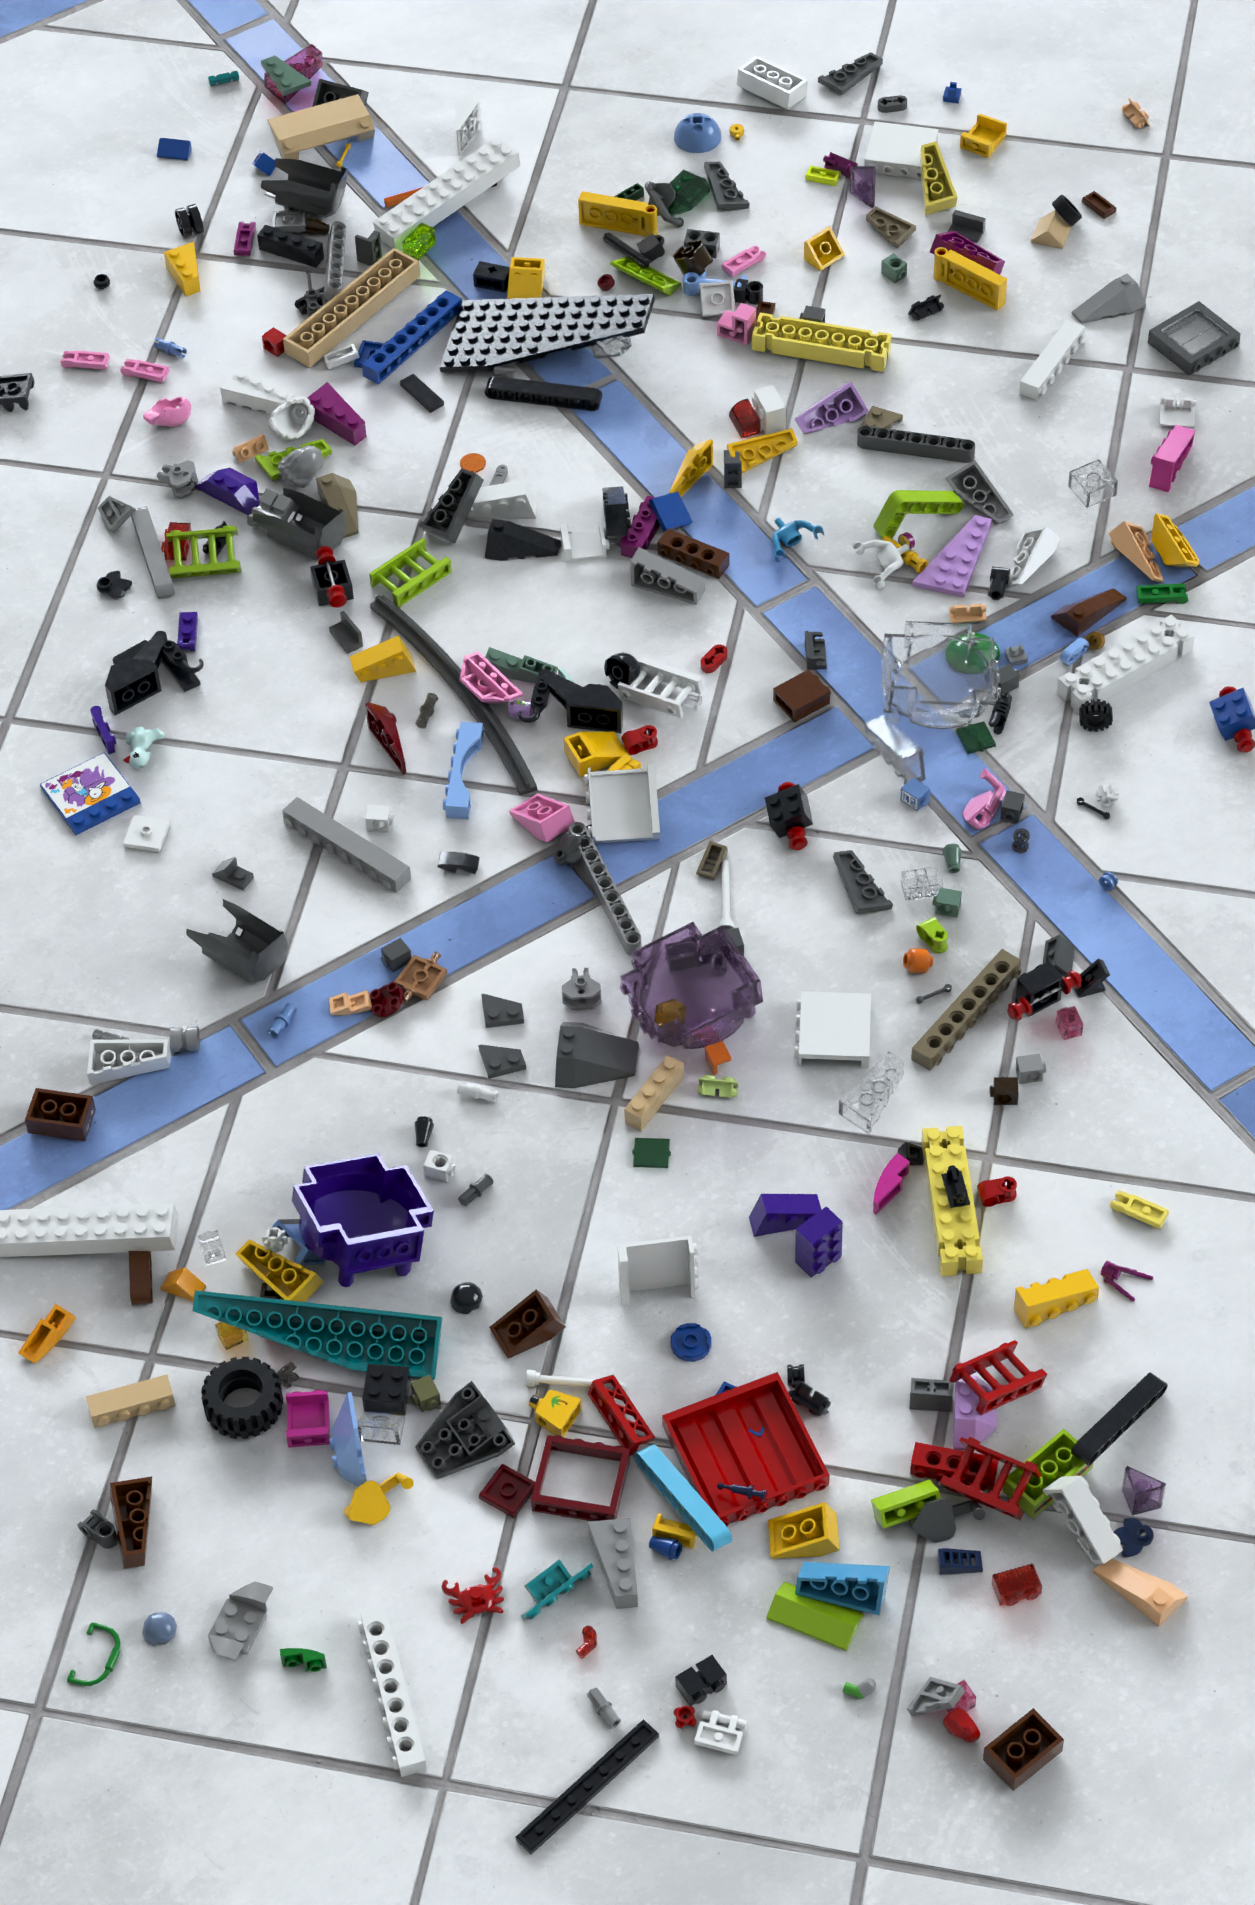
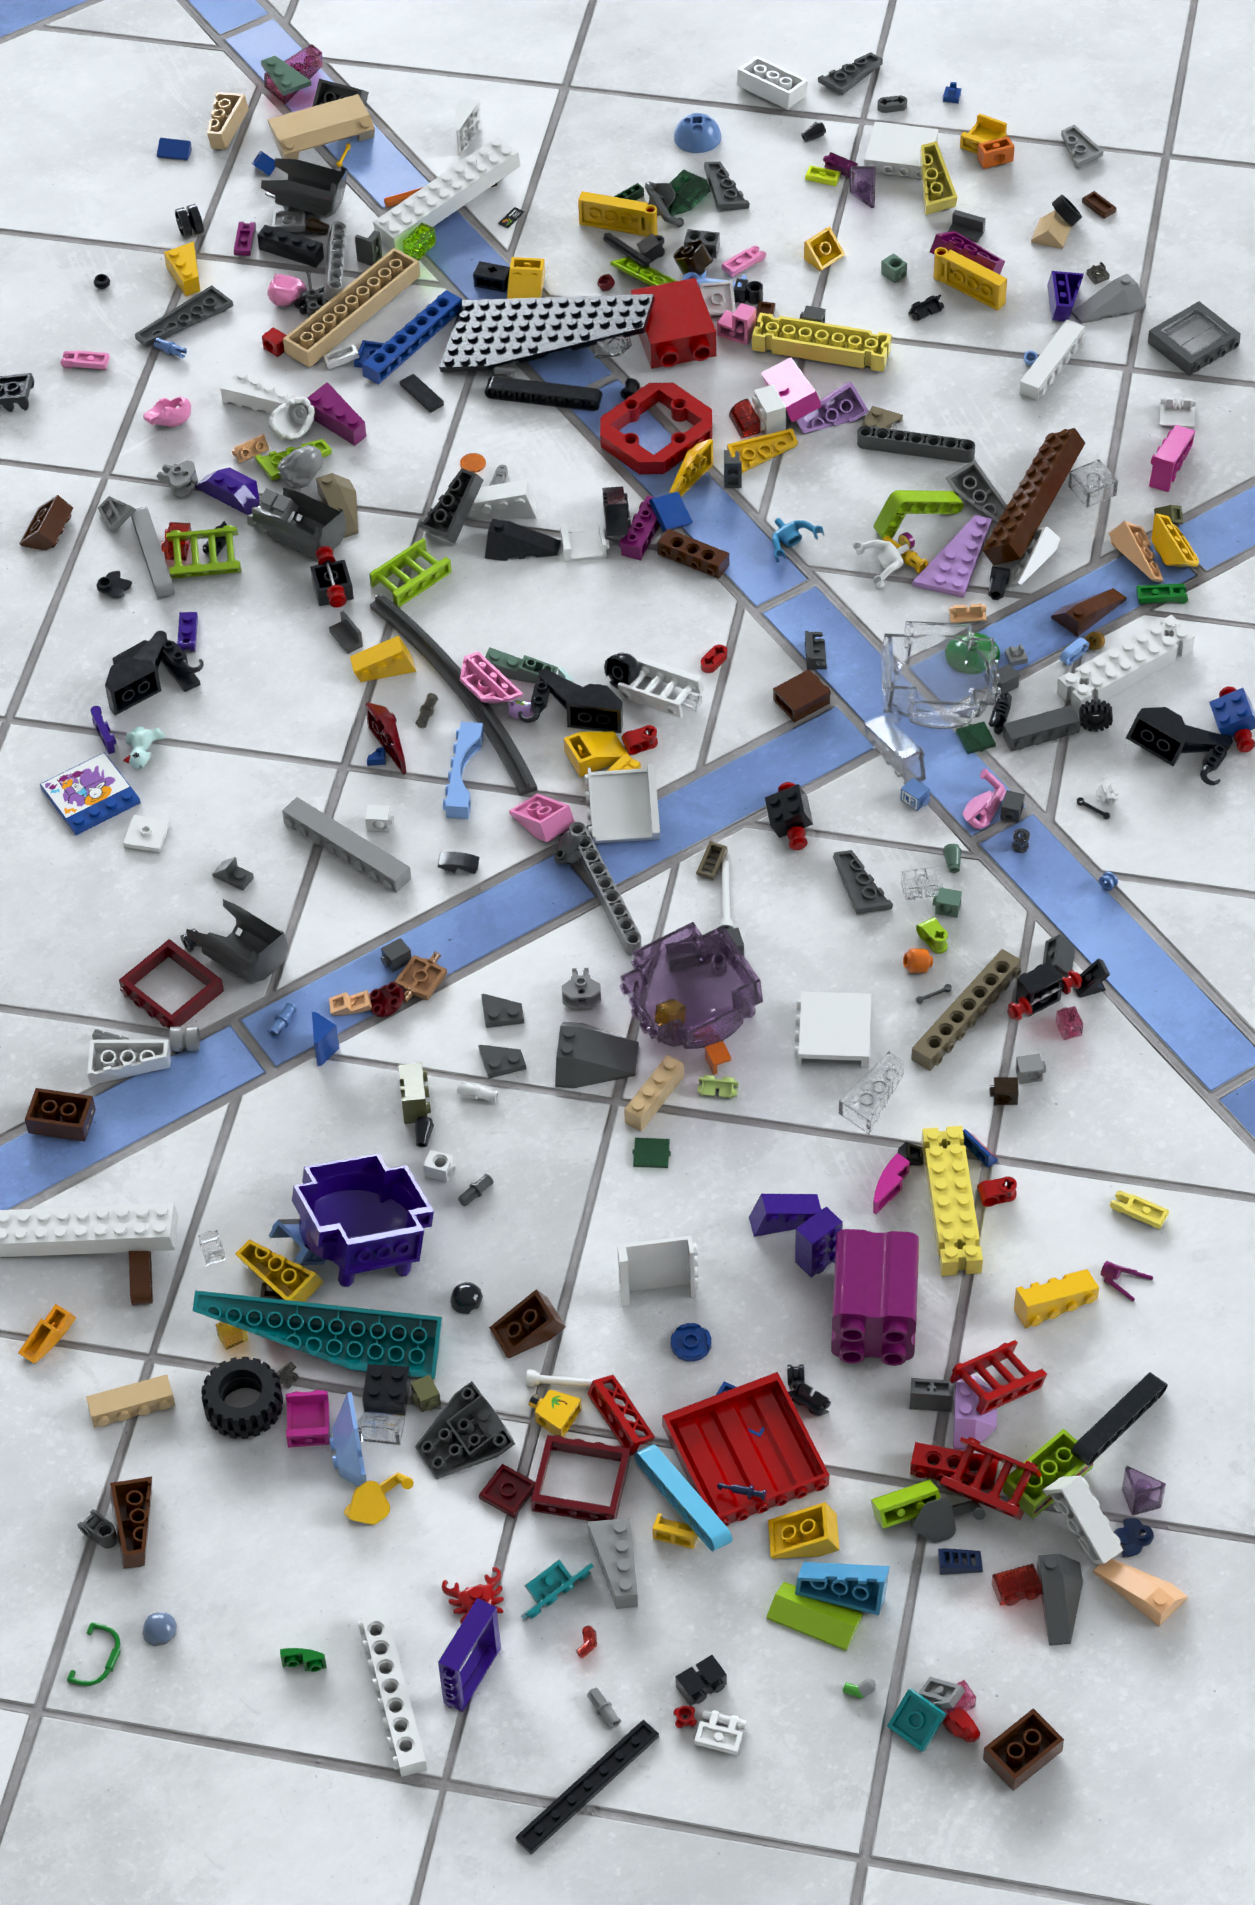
bright pink hinge [120,359,170,383] -> none
light orange slope [160,1267,206,1302] -> none
teal axle [208,71,239,86] -> none
light grey piece [208,1581,273,1661] -> none
white gear [262,1227,288,1253] -> none
light grey wedge [630,547,705,605] -> none
blue cone [649,1536,682,1560] -> none
yellow piece [729,124,744,141] -> none
dark tan wing [866,206,916,249] -> none
black hinge [941,1165,970,1208] -> none
light nougat hinge [1122,98,1150,128] -> none
none -> reddish brown slope [19,495,73,551]
none -> dark red window [119,939,224,1029]
none -> dark grey wing [135,285,233,347]
none -> black wheel [180,928,200,952]
none -> tan wedge [207,92,249,150]
none -> bright pink piece [267,273,307,307]
none -> blue slope [312,1012,340,1066]
none -> blue tile [367,747,385,766]
none -> wedge [398,1062,431,1124]
none -> dark purple window [438,1598,501,1712]
none -> black sticker [498,207,525,228]
none -> red panel [600,382,712,475]
none -> black bush [620,378,640,400]
none -> red brick [631,278,717,369]
none -> brick [761,357,822,422]
none -> black cone [801,121,826,142]
none -> magenta brick [831,1229,919,1366]
none -> teal plate [887,1688,947,1752]
none -> blue slope [963,1129,998,1168]
none -> orange brick [977,136,1014,169]
none -> reddish brown brick [982,428,1085,566]
none -> dark grey brick [1002,705,1080,751]
none -> light blue hinge [1024,351,1038,366]
none -> dark grey wedge [1037,1554,1083,1646]
none -> dark purple wedge [1047,271,1084,321]
none -> light grey wing [1061,125,1104,168]
none -> clear smoke tile [1086,262,1110,284]
none -> black slope [1126,707,1233,786]
none -> olive panel [1154,505,1183,524]

